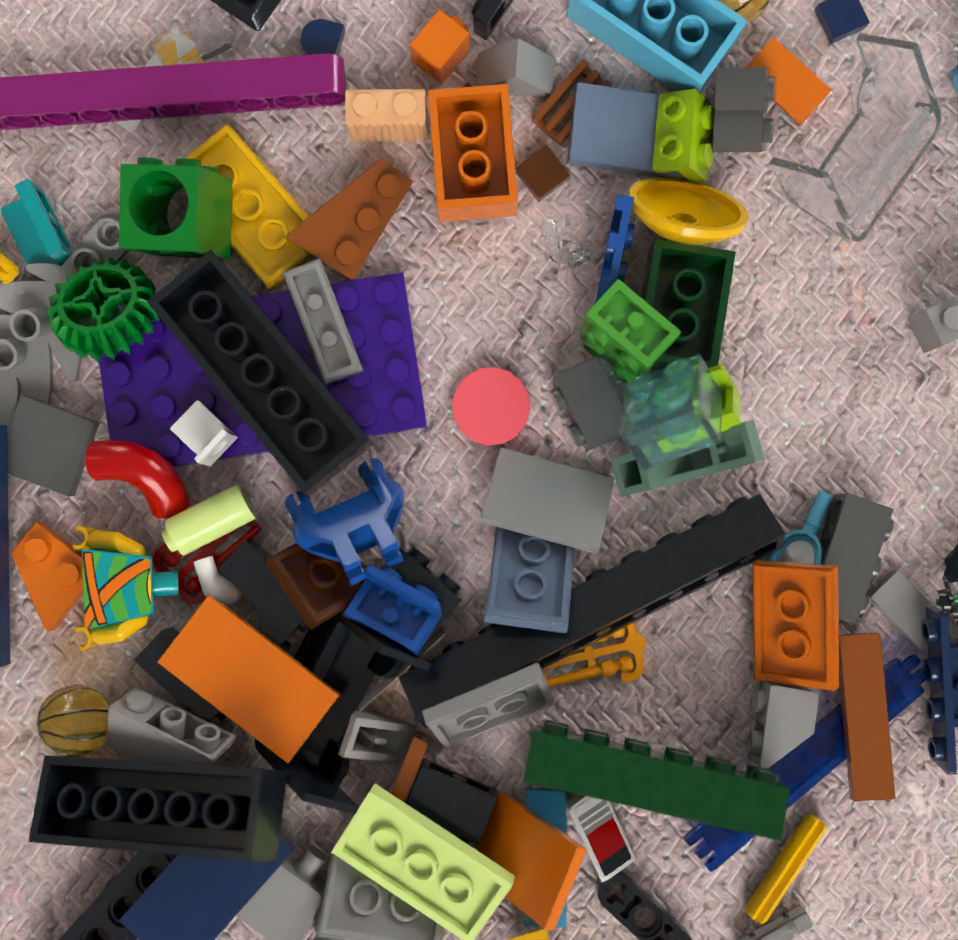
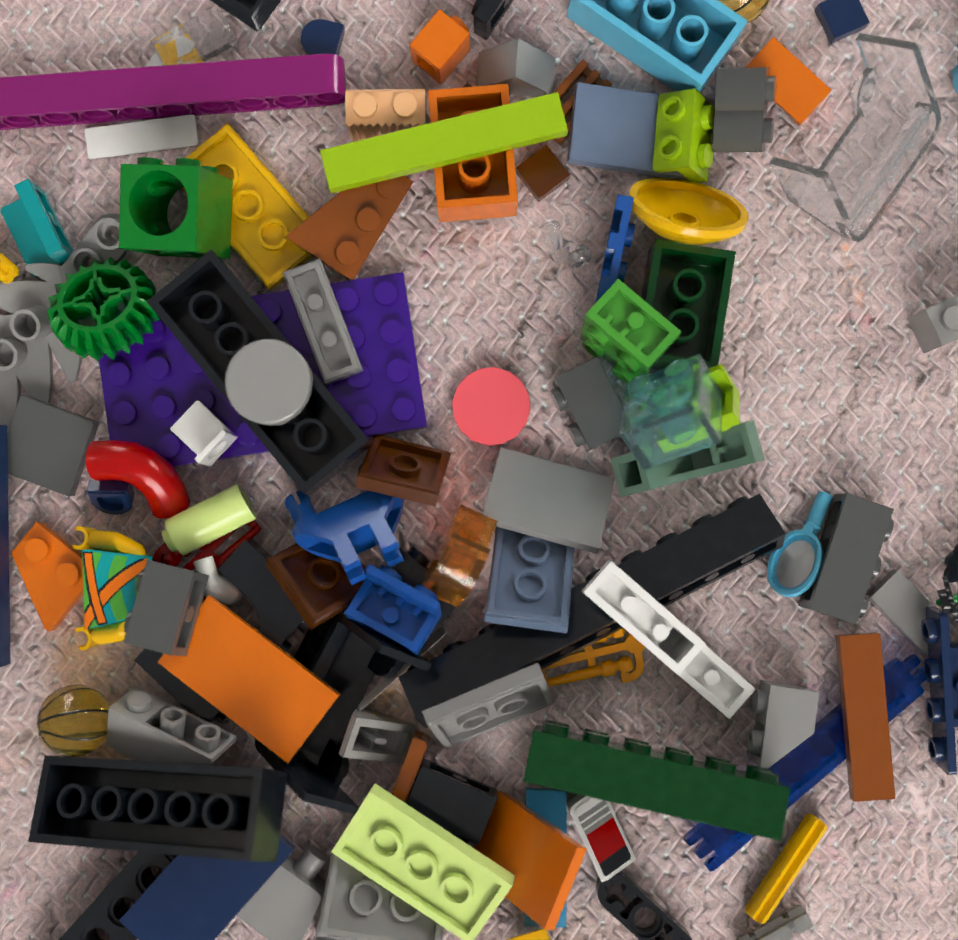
orange tile [752,560,839,691] -> none
none -> white sticker [84,114,199,159]
none -> dark blue tile [86,480,135,515]
none -> dark grey brick [123,560,209,656]
none -> light grey tile [225,339,313,425]
none -> lime tile [320,92,568,194]
none -> reddish brown tile [355,435,451,507]
none -> clear orange brick [422,504,497,607]
none -> white bracket [582,560,755,720]

